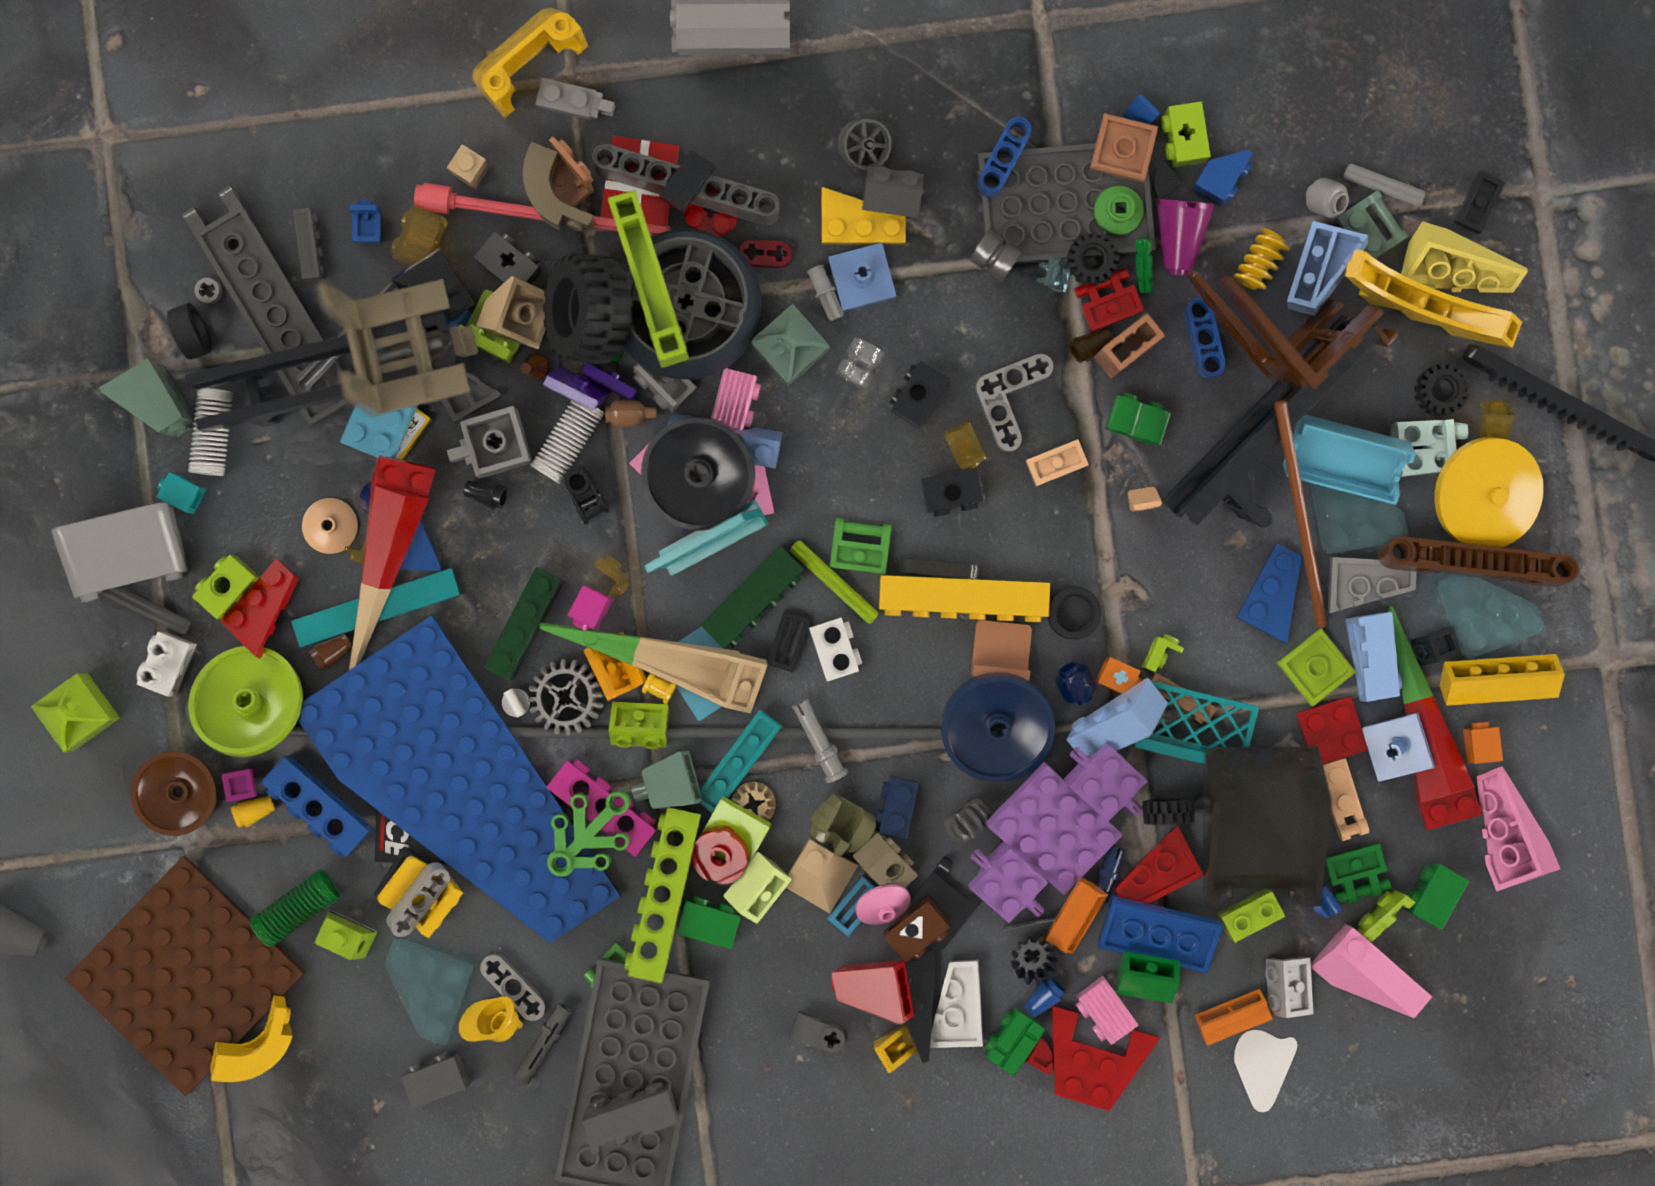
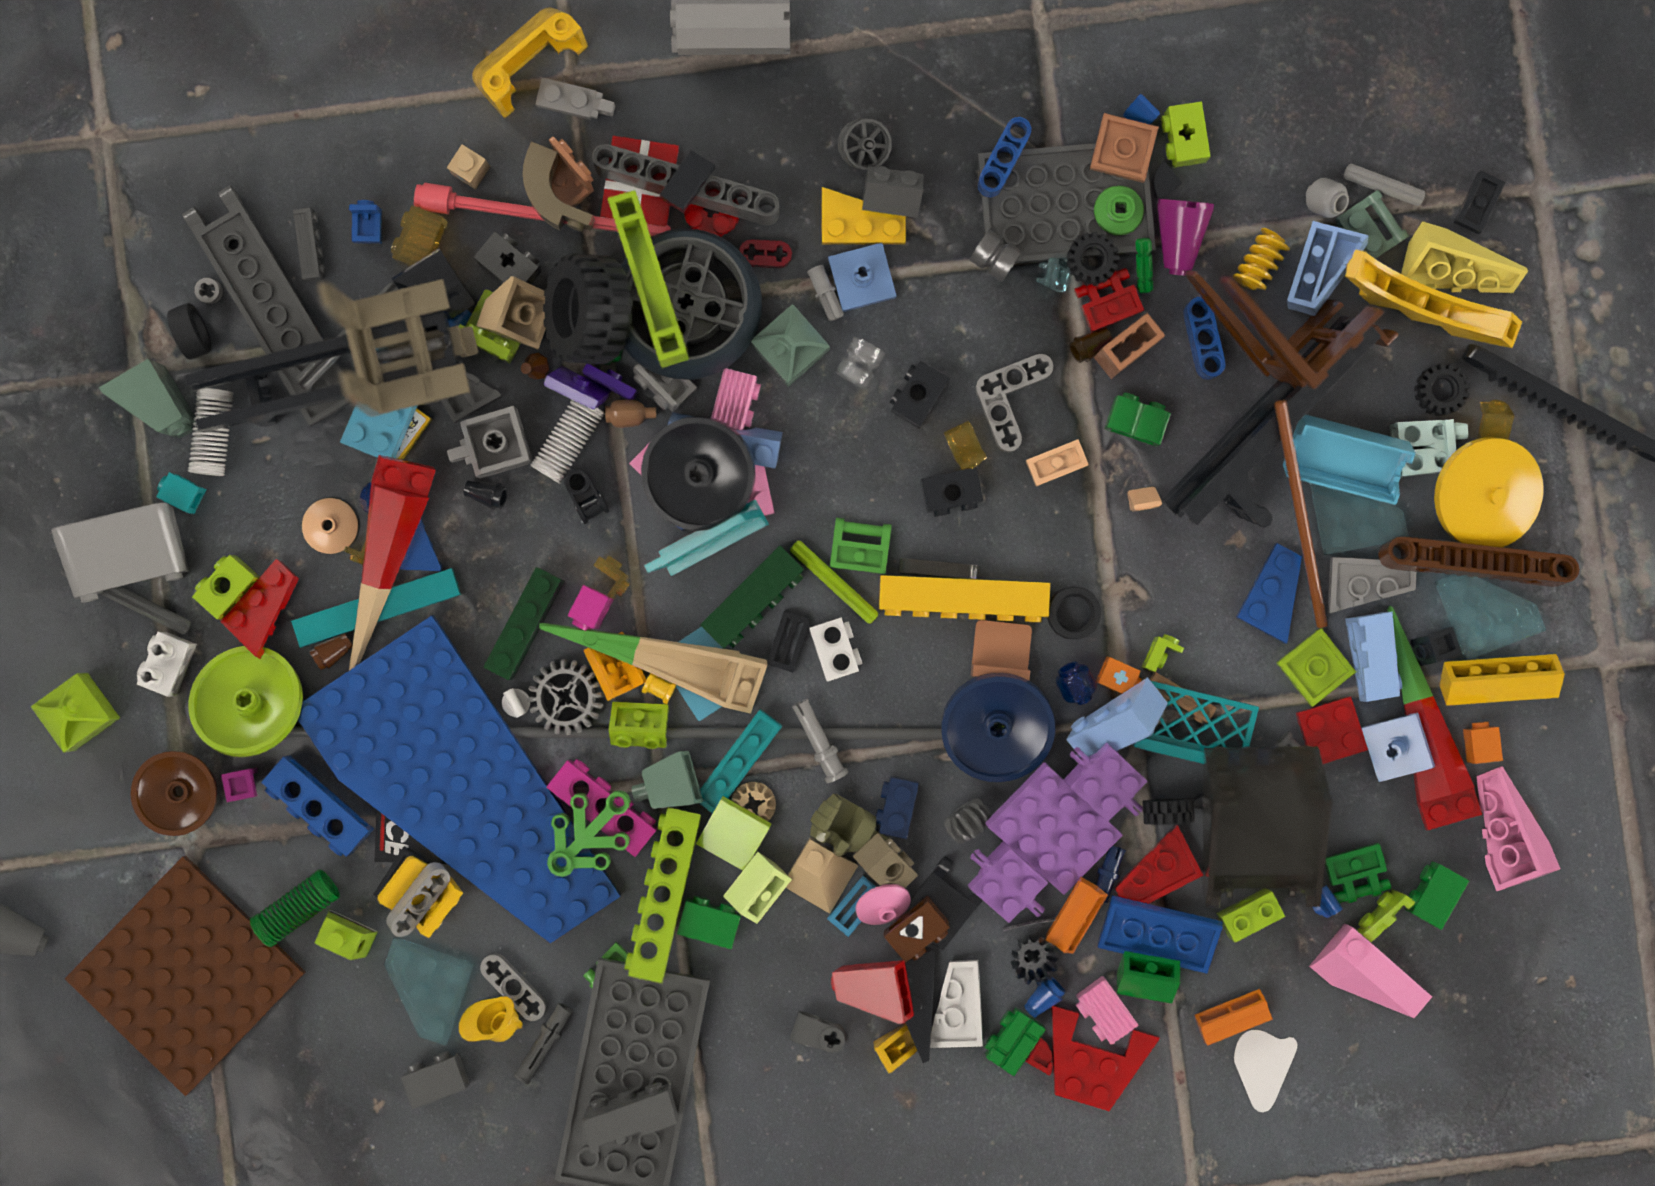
yellow arch [210,995,292,1082] -> none
yellow cone [231,795,276,828] -> none
plate [692,826,750,884] -> none
blue slope [1191,150,1253,206] -> none
light grey bracket [1265,957,1314,1018] -> none
light nougat plate [1317,758,1369,841] -> none

